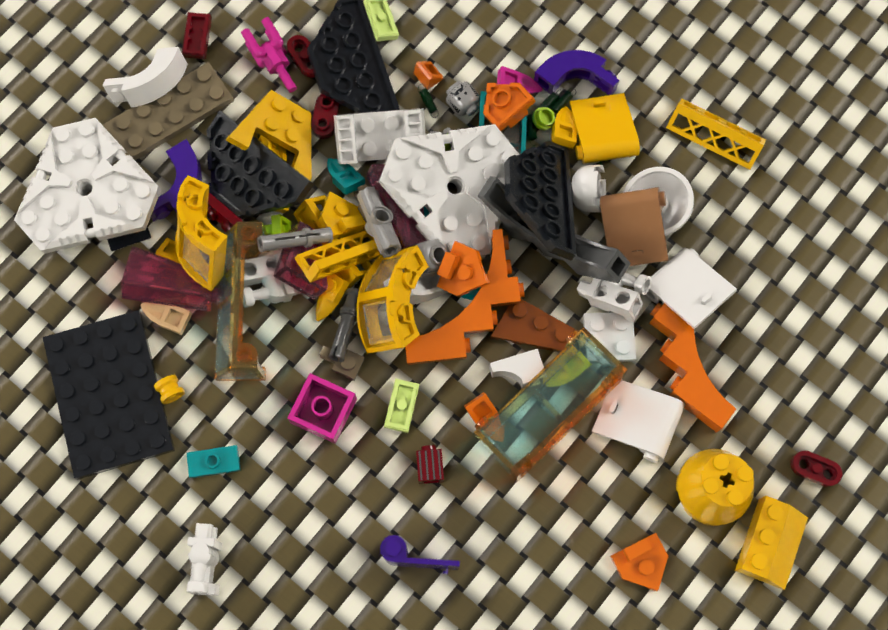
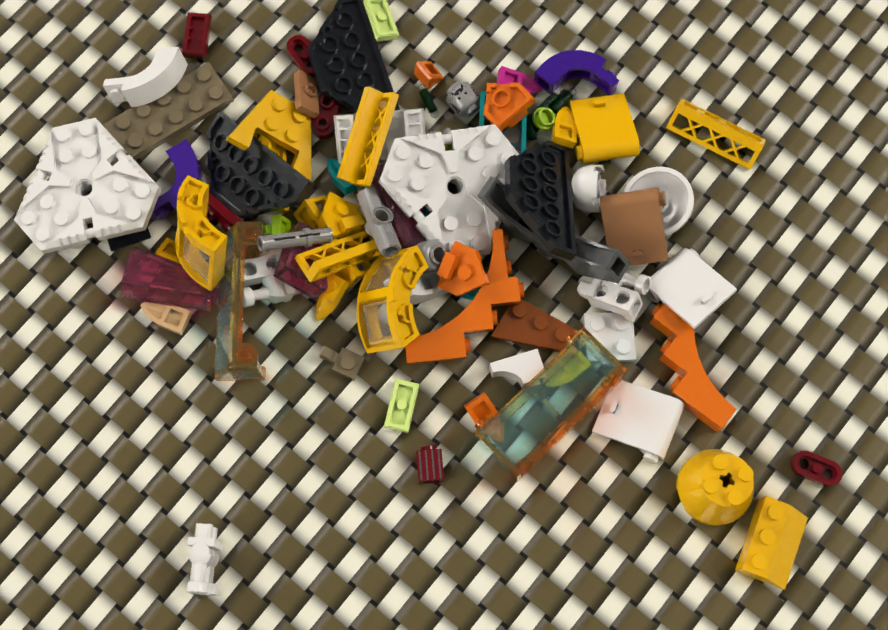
black plate [43,310,175,480] -> none
yellow wheel [154,375,185,405] -> none
teal plate [187,445,241,479] -> none
dark pink plant [241,17,297,93] -> none
dark pink brick [287,373,357,444] -> none
dark grey pin [328,288,359,362] -> none
dark purple door [380,535,460,574] -> none
orange plate [610,533,668,591] -> none
none -> medium nougat plate [294,69,319,119]
none -> yellow fence [337,87,399,187]

